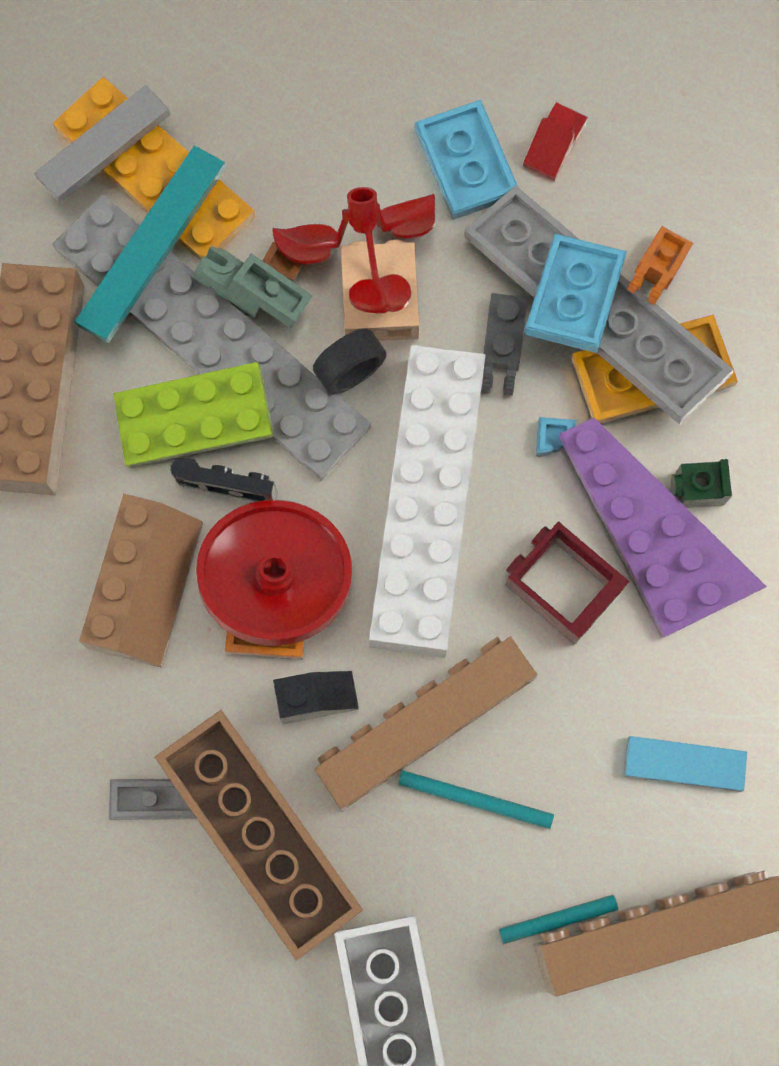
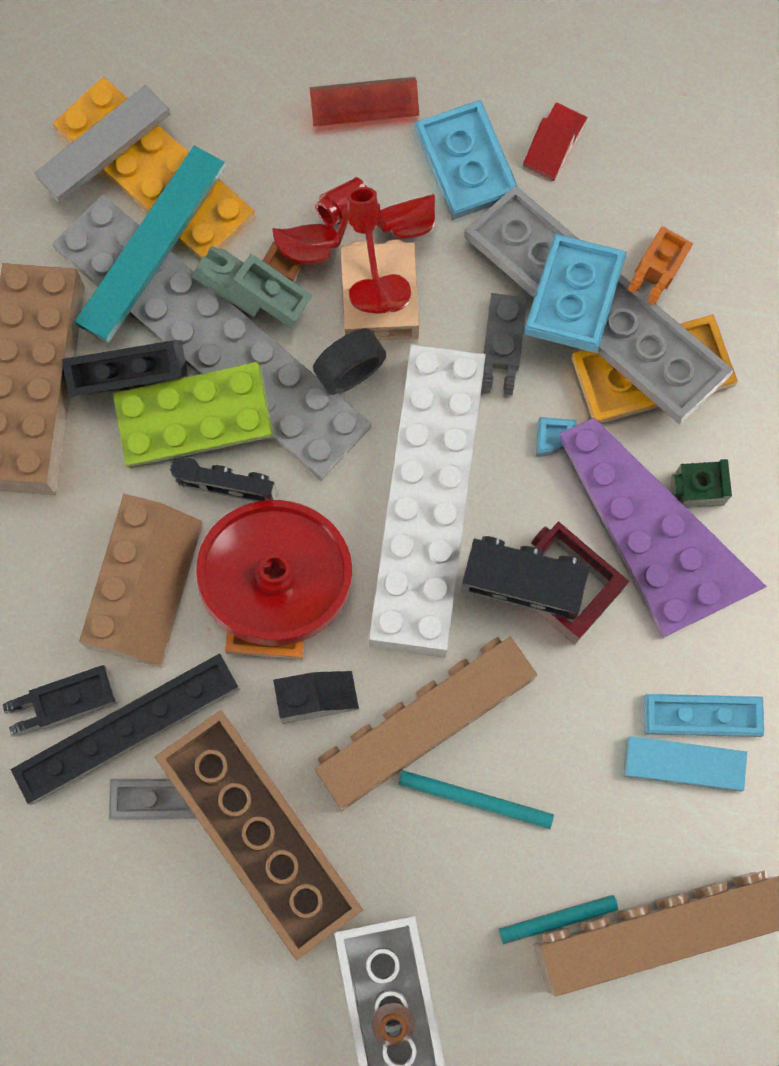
none -> black hinge [2,665,118,737]
none -> black plate [10,653,239,805]
none -> black brick [62,340,188,397]
none -> clear red plate [309,76,419,126]
none -> red cone [315,177,367,227]
none -> dark orange cone [372,1003,414,1047]
none -> black brick [460,536,590,620]
none -> medium azure tile [644,694,764,737]

